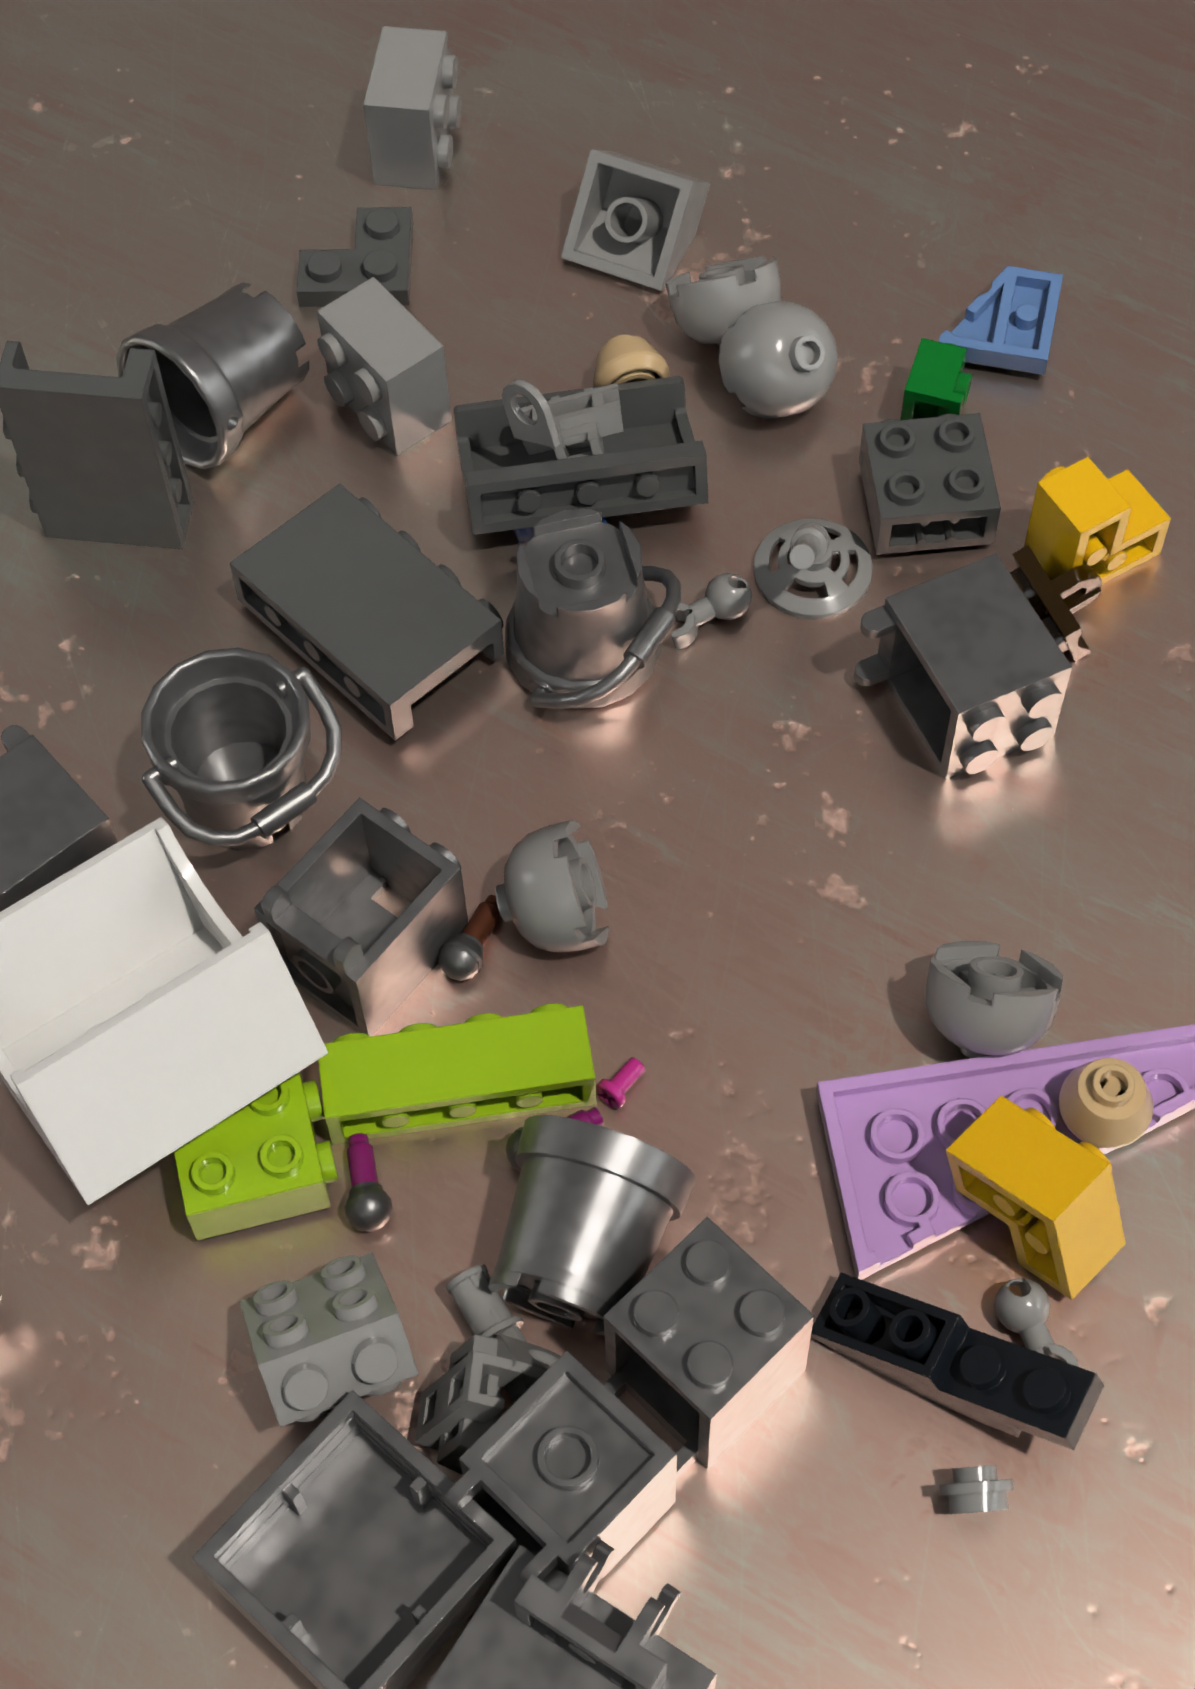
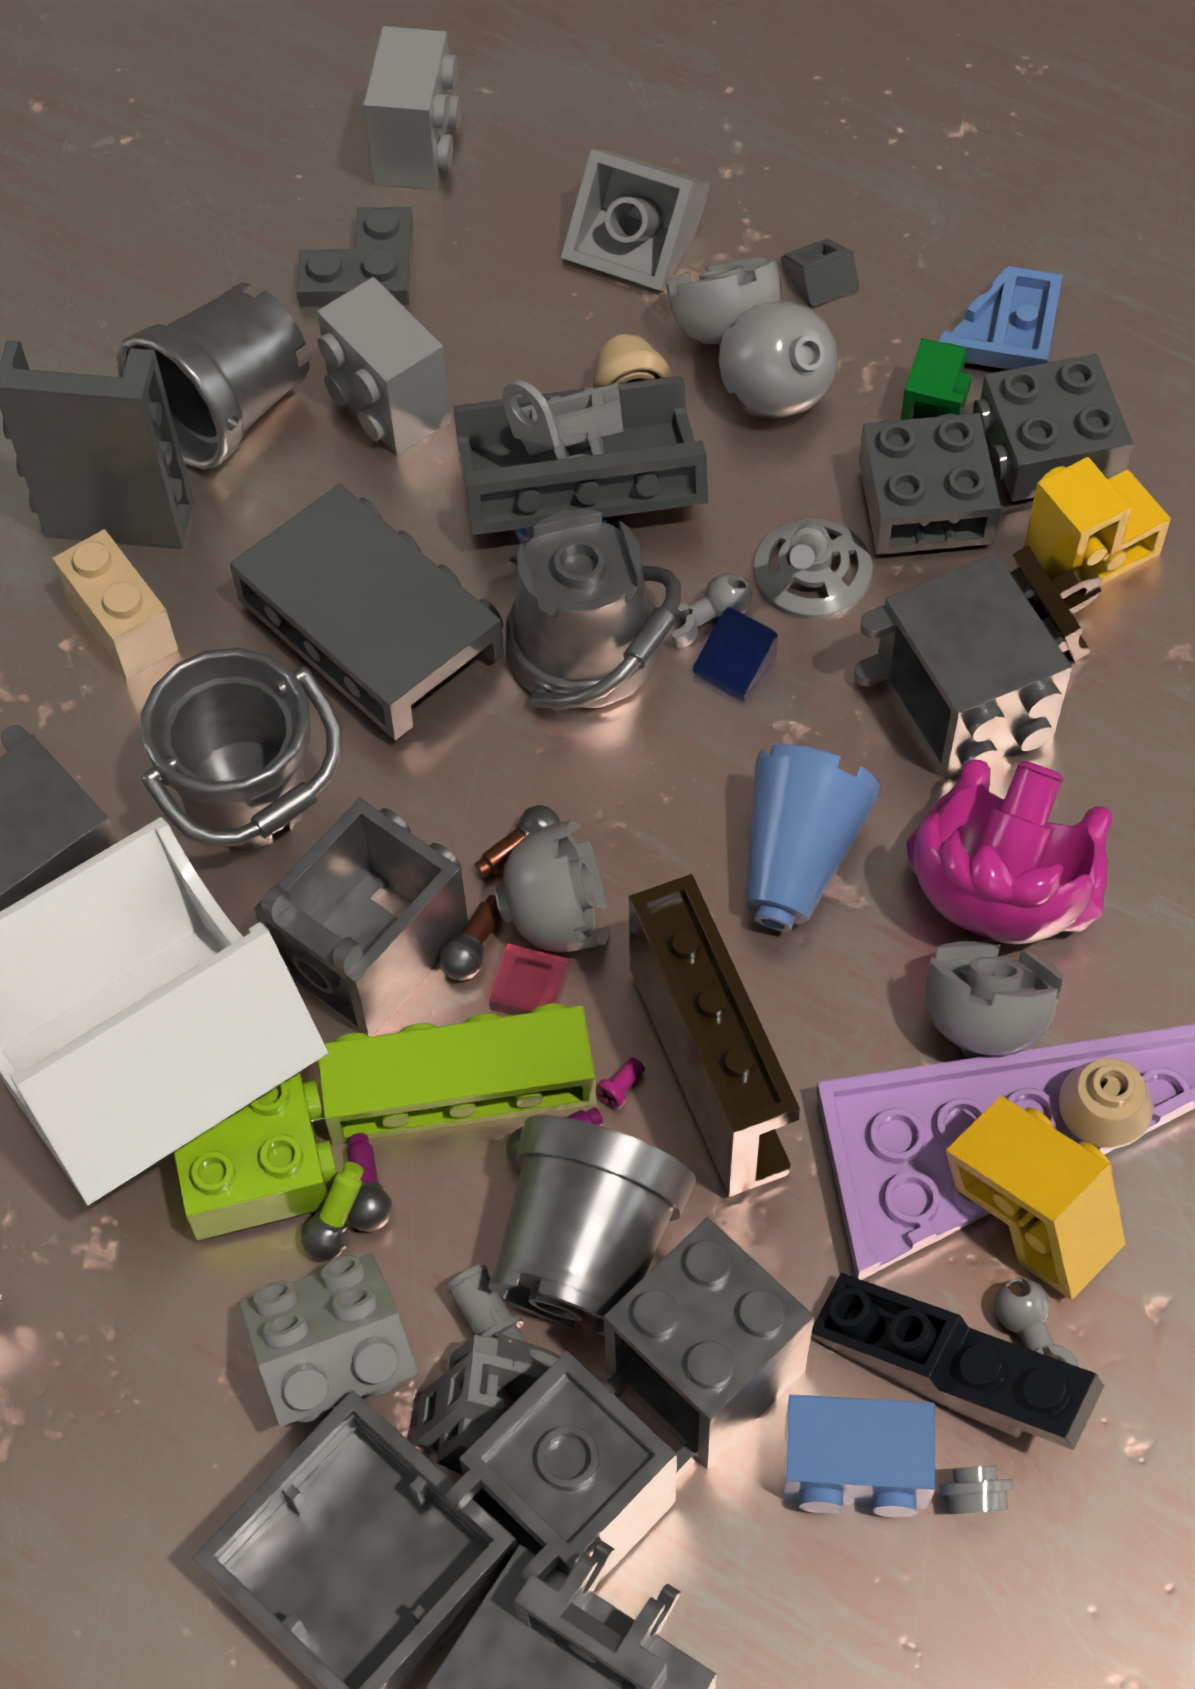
none -> tan brick [52,529,178,680]
none -> piece [301,1162,364,1261]
none -> piece [474,805,561,879]
none -> clear pink tile [489,944,571,1016]
none -> dark brown panel [628,874,800,1197]
none -> clear blue slope [693,607,778,700]
none -> medium blue cone [745,744,881,932]
none -> dark grey slope [780,238,859,307]
none -> medium blue brick [783,1394,935,1517]
none -> dark pink piece [906,759,1112,944]
none -> dark grey brick [973,353,1134,502]

